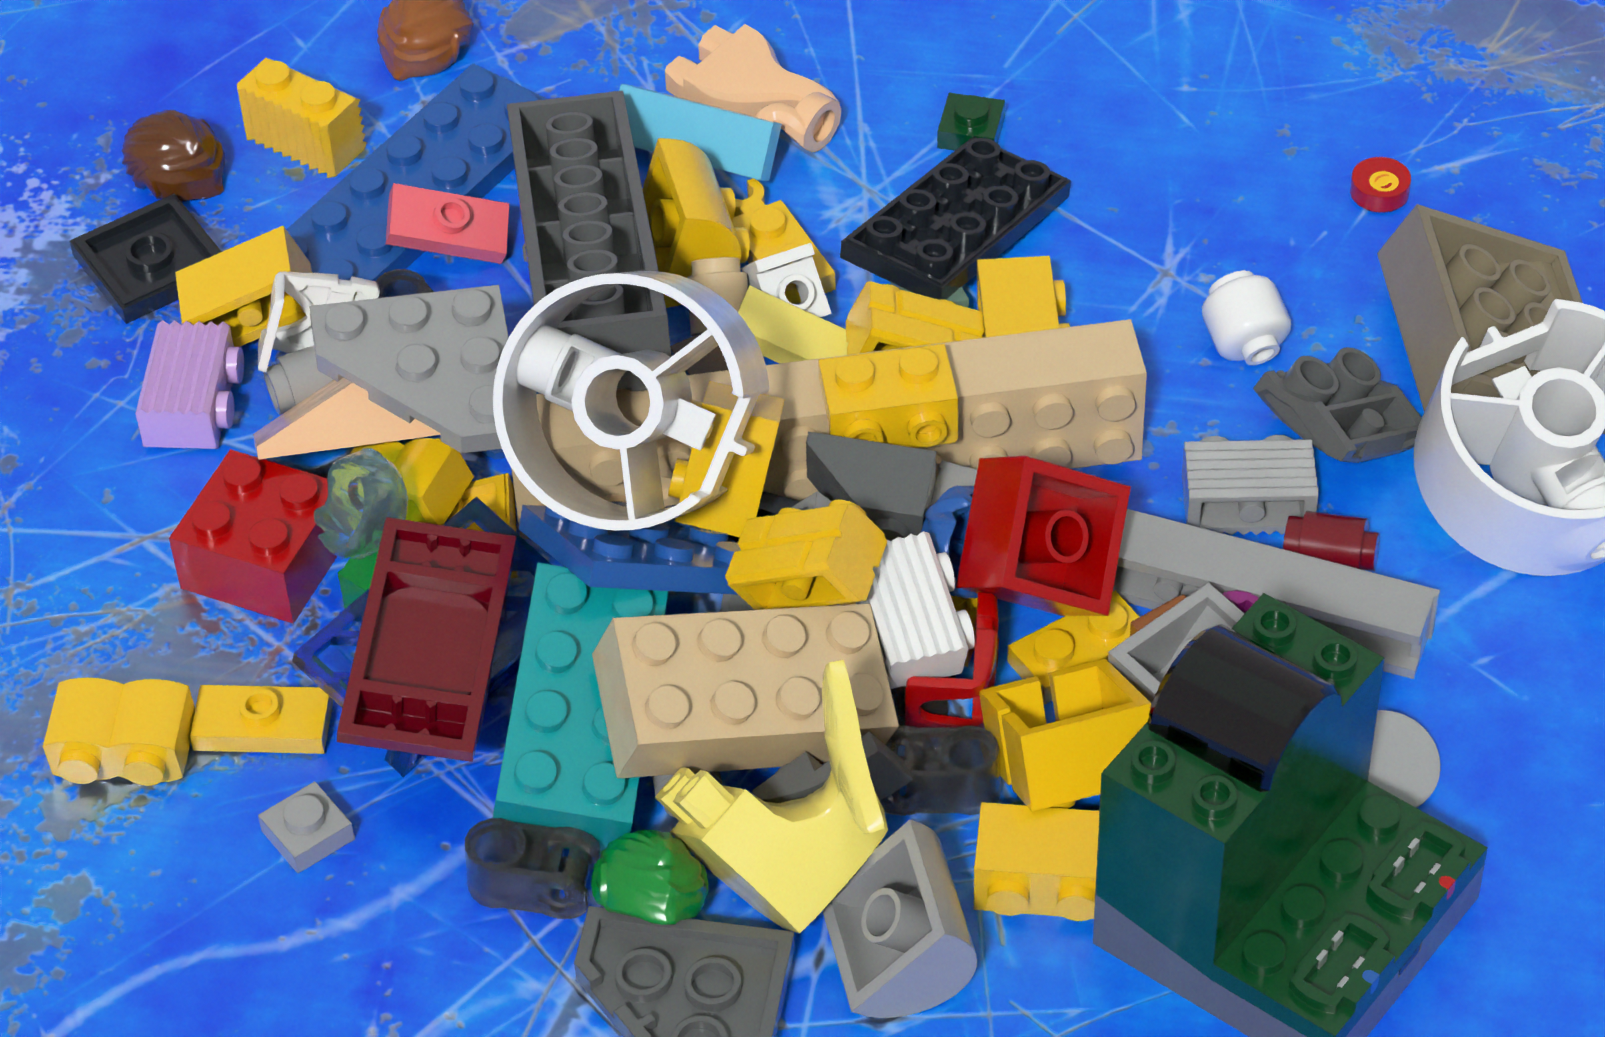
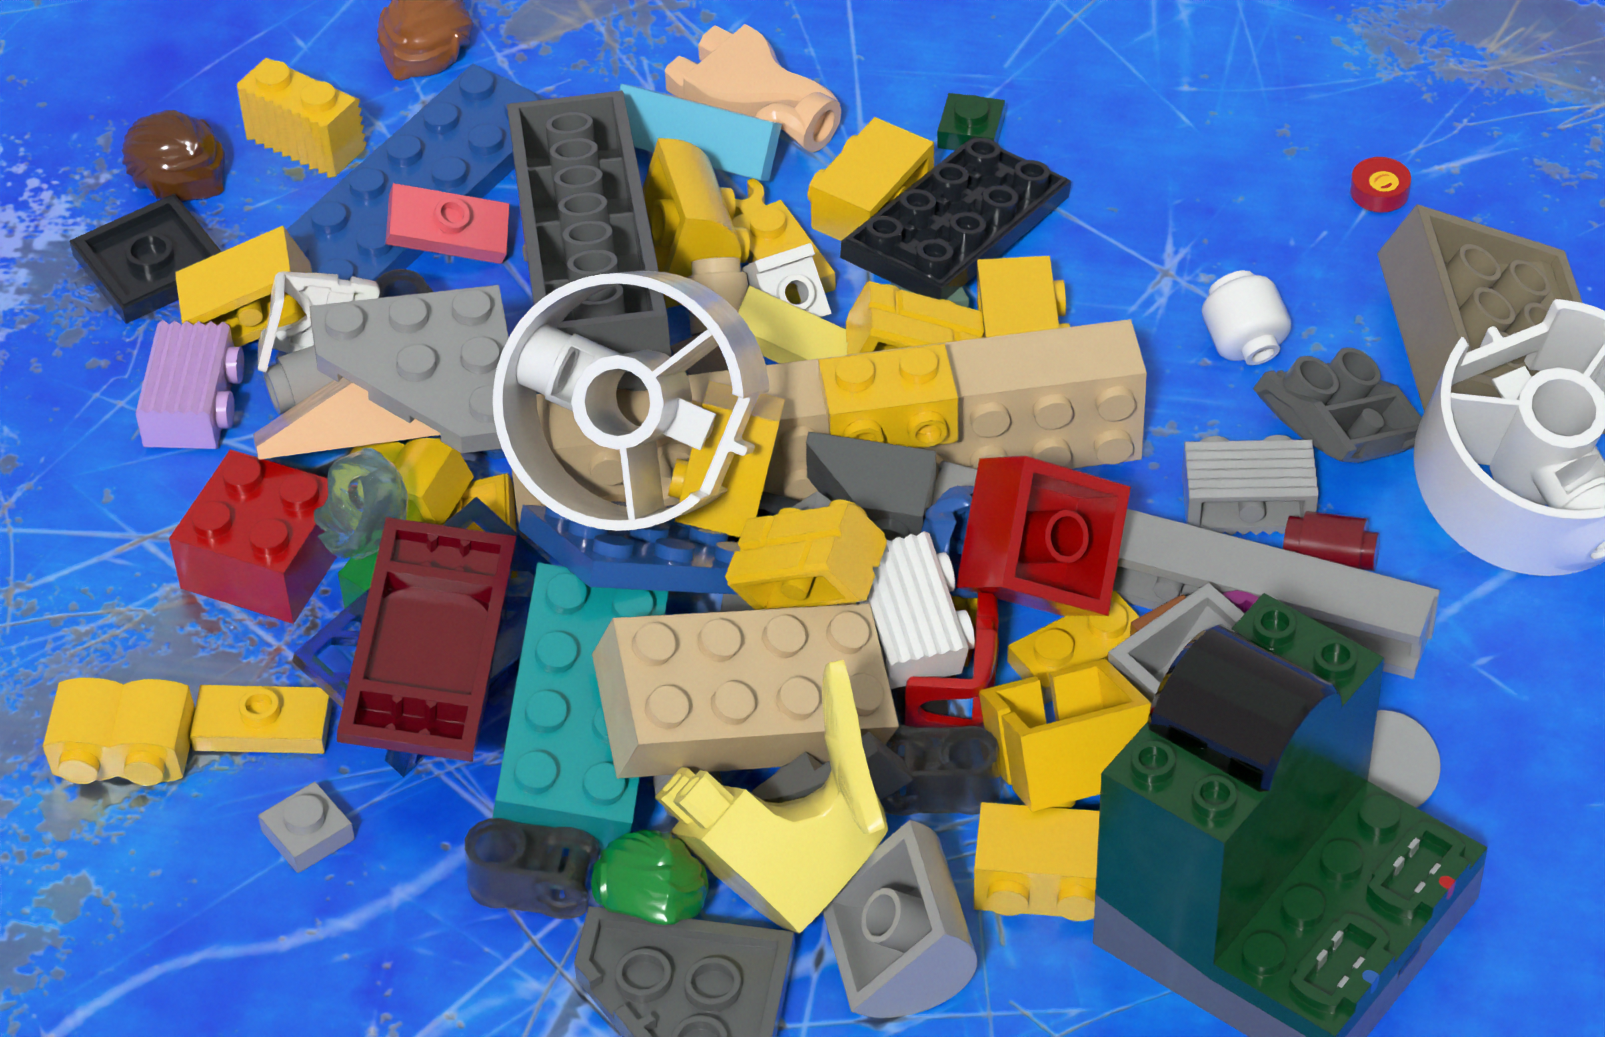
none -> yellow brick [807,117,934,241]

